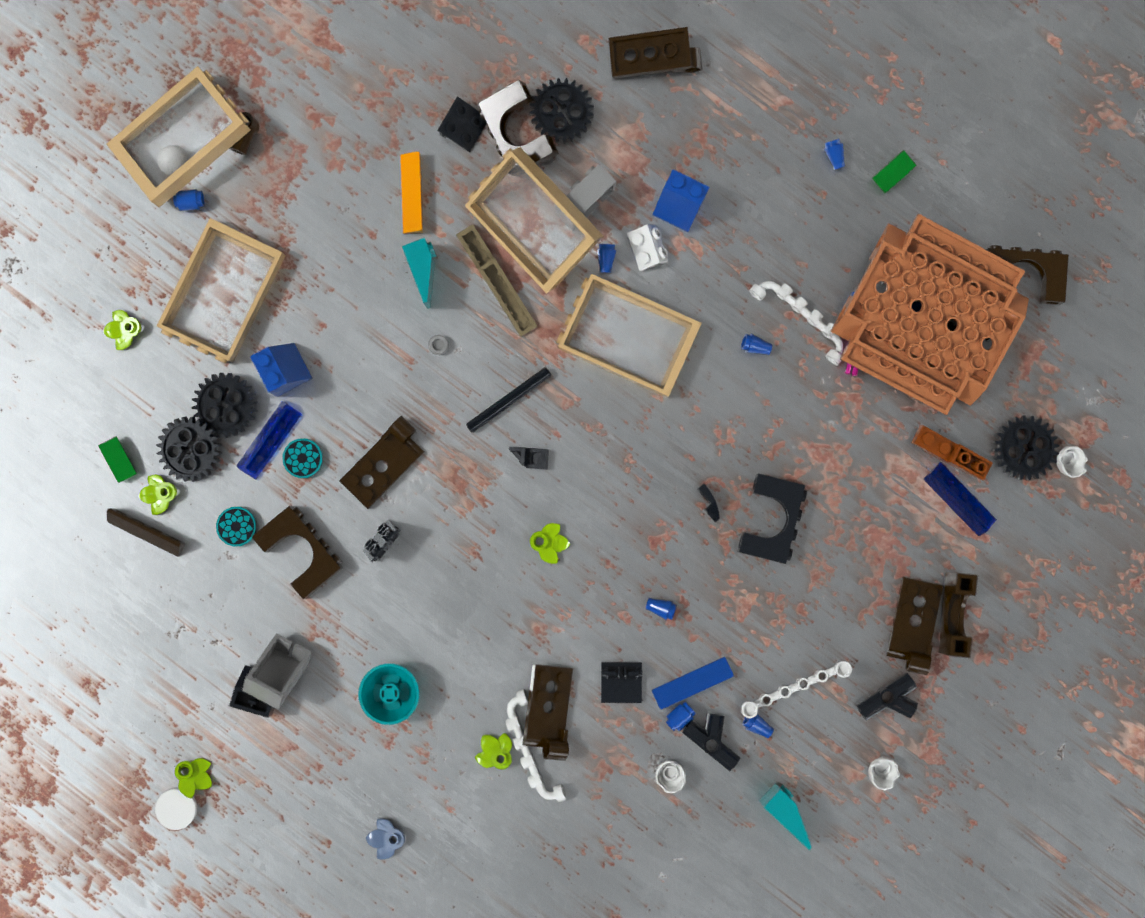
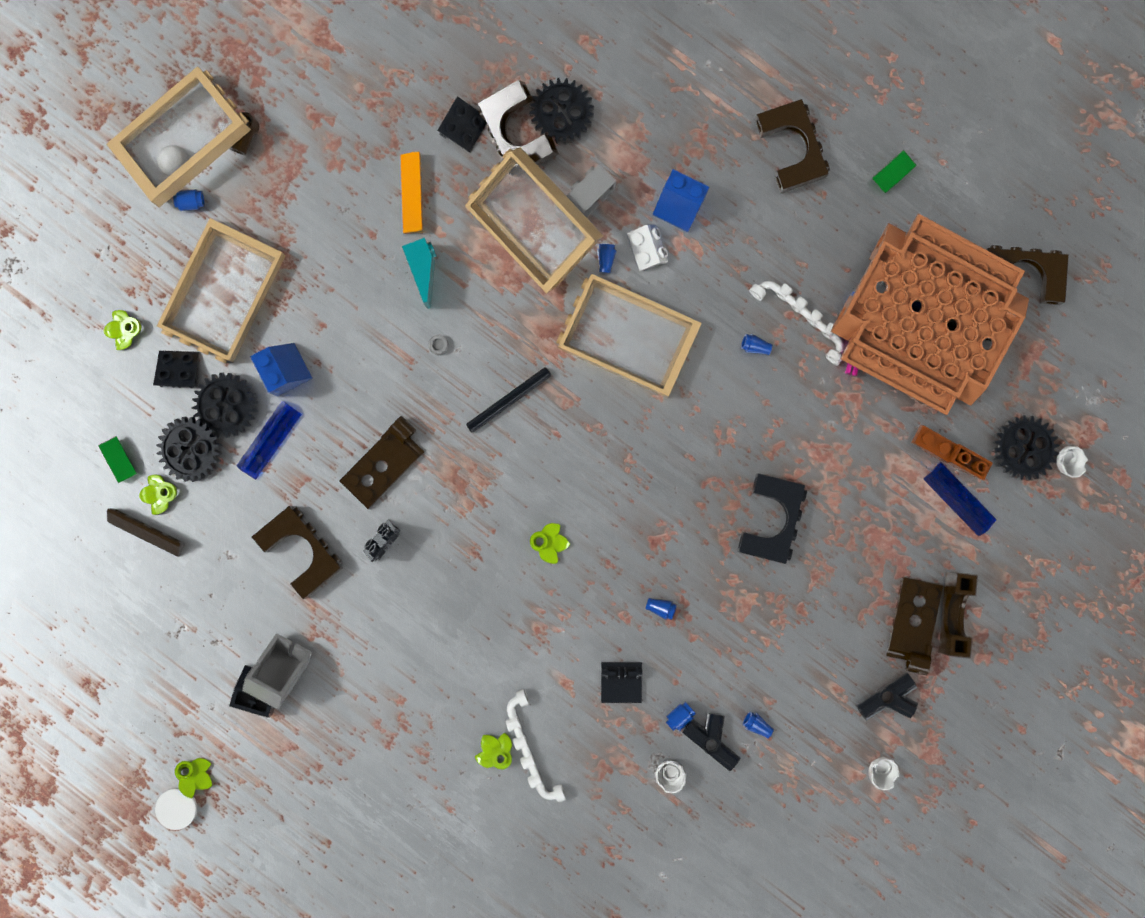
tile [216,507,257,547] -> none
tile [282,438,323,478] -> none
teal piece [358,664,419,725] -> none
sand blue plate [366,818,405,860] -> none
dark tan slope [456,224,537,337] -> none
black slope [509,447,549,470] -> none
dark brown hinge [522,664,573,761] -> none
dark brown hinge [609,27,702,79] -> none
blue slope [652,657,734,710] -> none
black slope [697,484,720,522] -> none
white bar [741,661,852,718] -> none
teal slope [759,783,812,850] -> none
blue cone [824,139,845,170] -> none
none -> black hinge [153,350,199,388]
none -> dark brown arch [754,99,830,193]

